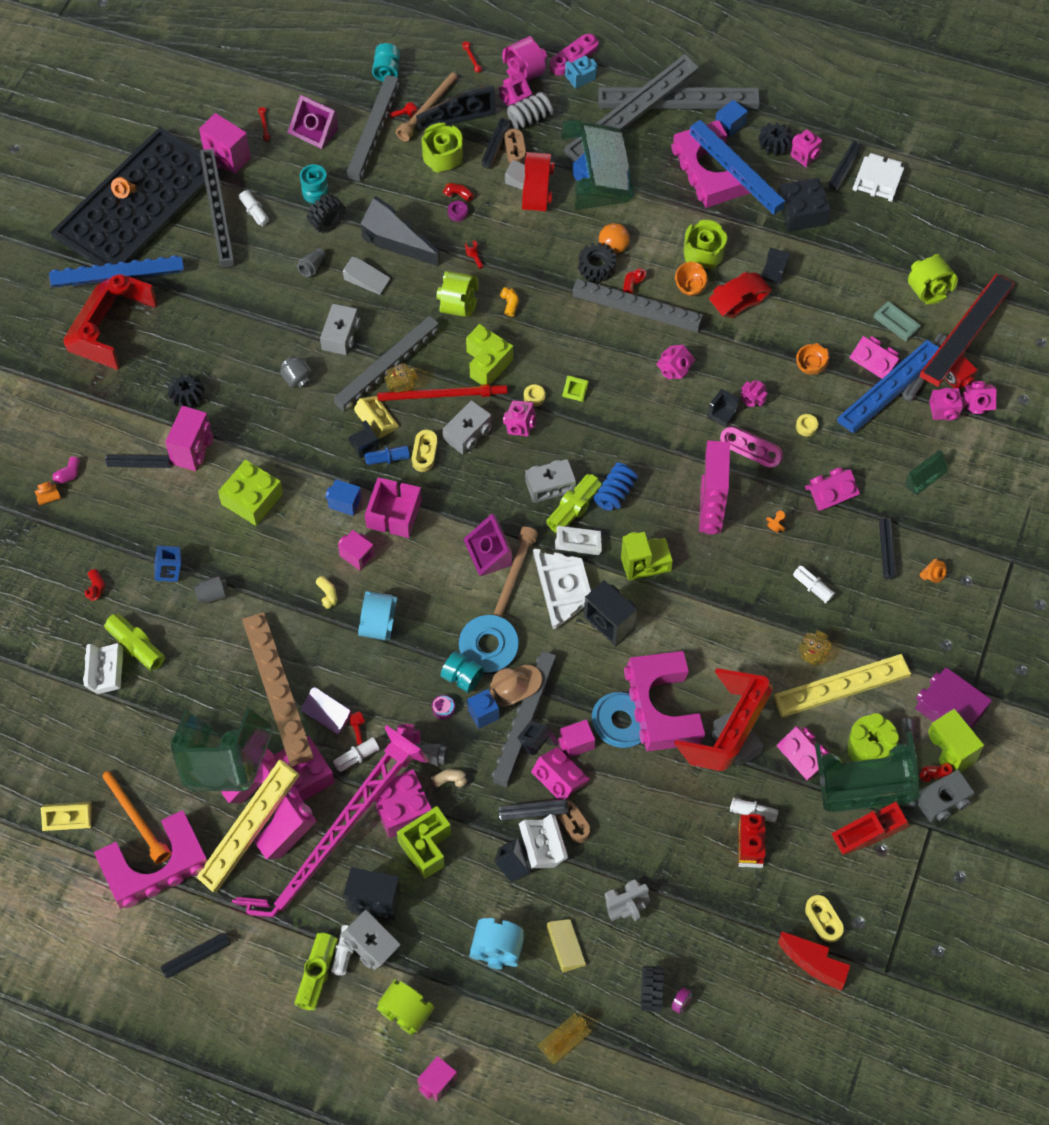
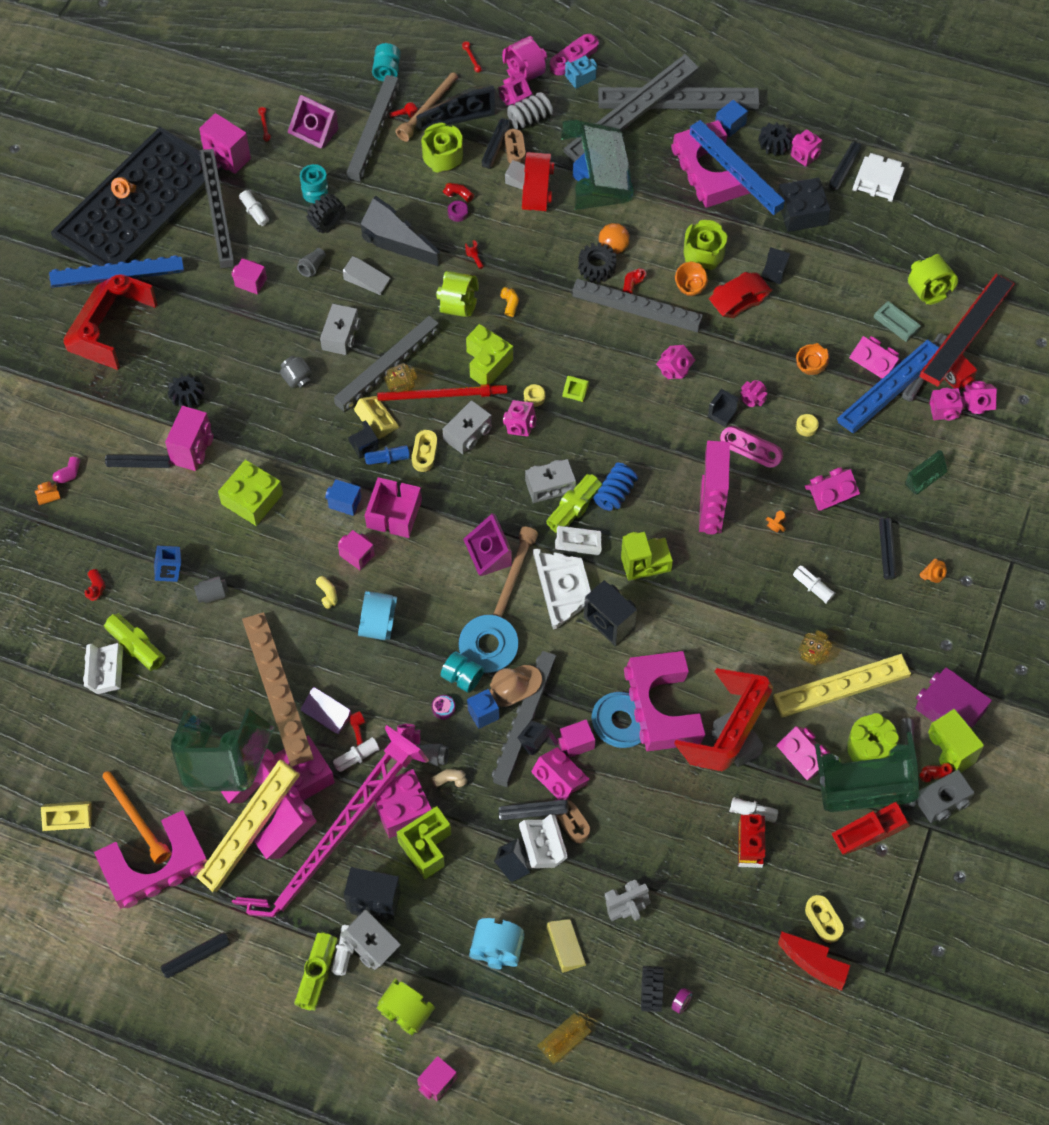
none -> dark pink brick [232,259,267,295]

